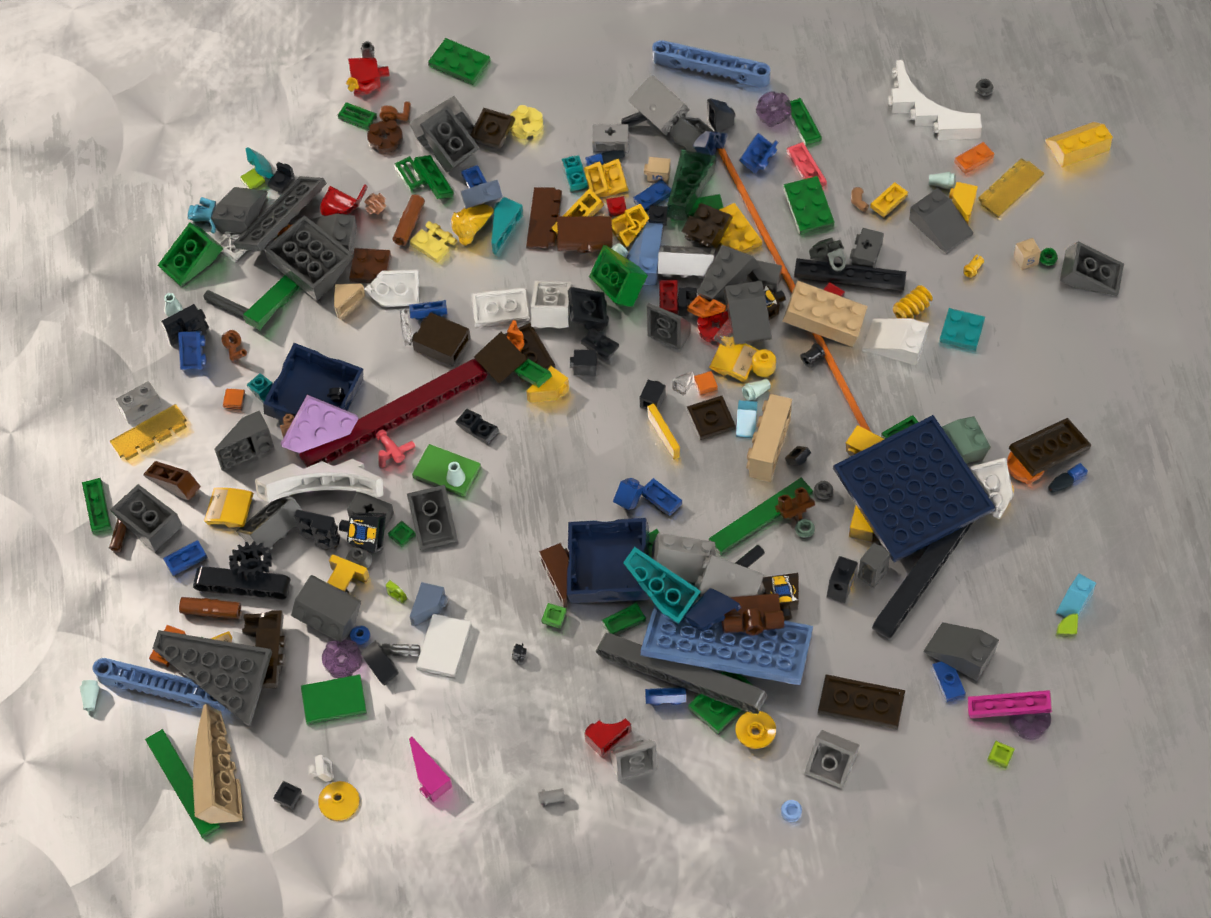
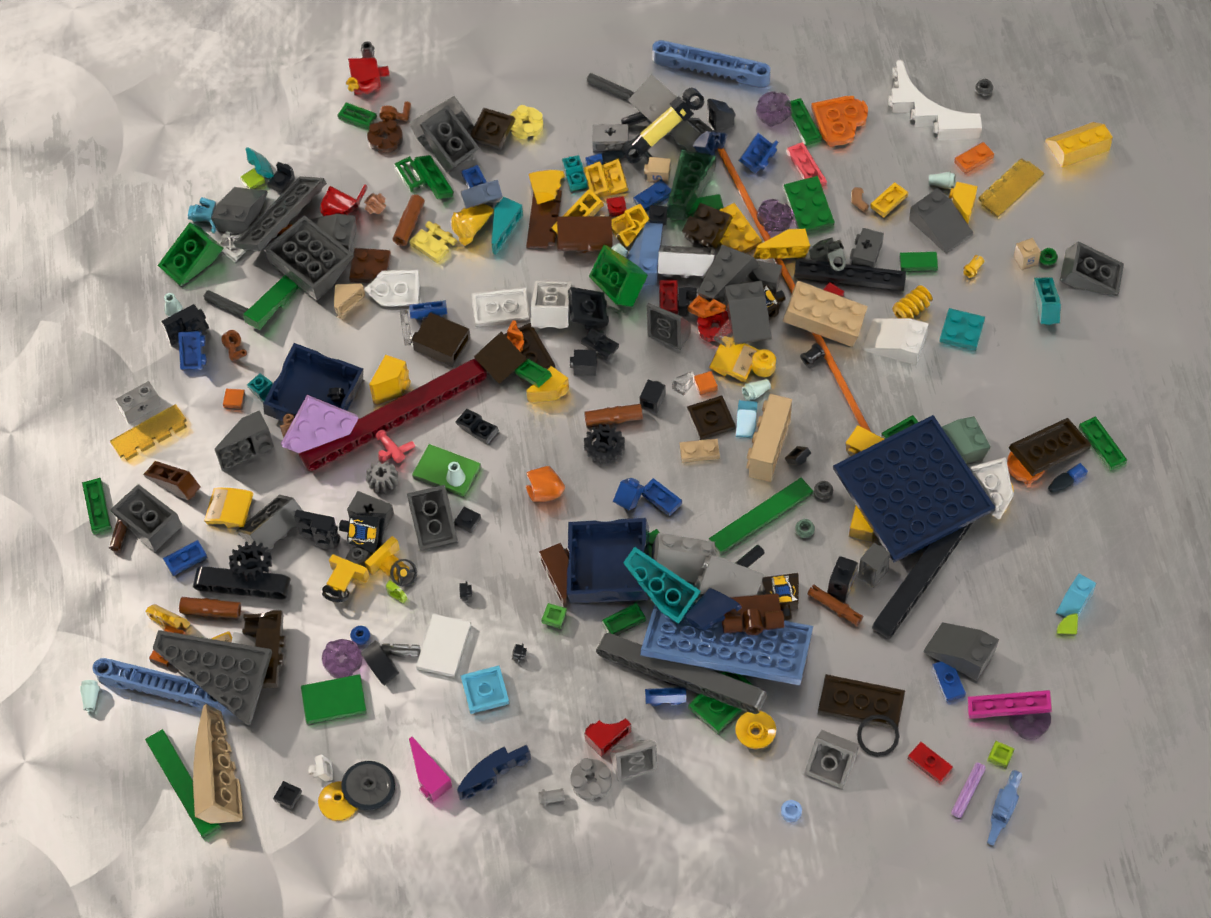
white arch [255,459,384,502] -> none
dark grey slope [291,575,361,642] -> none
green tile [388,520,416,547] -> none
sand blue slope [410,582,448,626] -> none
green plate [428,38,491,85] -> none
yellow tile [647,404,680,459] -> none
reddish brown hips [775,487,815,522] -> none
none -> yellow slope [145,604,190,630]
none -> dark grey wheel [341,761,395,810]
none -> yellow piece [365,536,417,587]
none -> light grey gear [366,460,399,494]
none -> yellow slope [369,354,411,405]
none -> black plate [454,507,481,533]
none -> dark blue slope [457,745,531,800]
none -> black plate [459,581,472,600]
none -> medium azure plate [460,665,510,714]
none -> orange piece [525,466,565,502]
none -> yellow slope [529,170,565,204]
none -> light grey plate [571,758,612,800]
none -> dark orange axle [584,403,643,428]
none -> black gear [584,424,625,464]
none -> dark grey axle [587,73,634,100]
none -> black piece [621,88,704,163]
none -> tan plate [679,439,720,463]
none -> yellow slope [753,229,810,259]
none -> clear purple plate [757,199,794,233]
none -> dark orange pin [807,584,863,627]
none -> orange plate [811,96,868,146]
none -> black piece [857,714,900,757]
none -> green tile [899,252,938,271]
none -> red plate [907,742,953,784]
none -> lavender axle [951,762,986,818]
none -> medium blue animal [987,770,1022,846]
none -> teal slope [1034,277,1061,325]
none -> green tile [1079,416,1127,471]

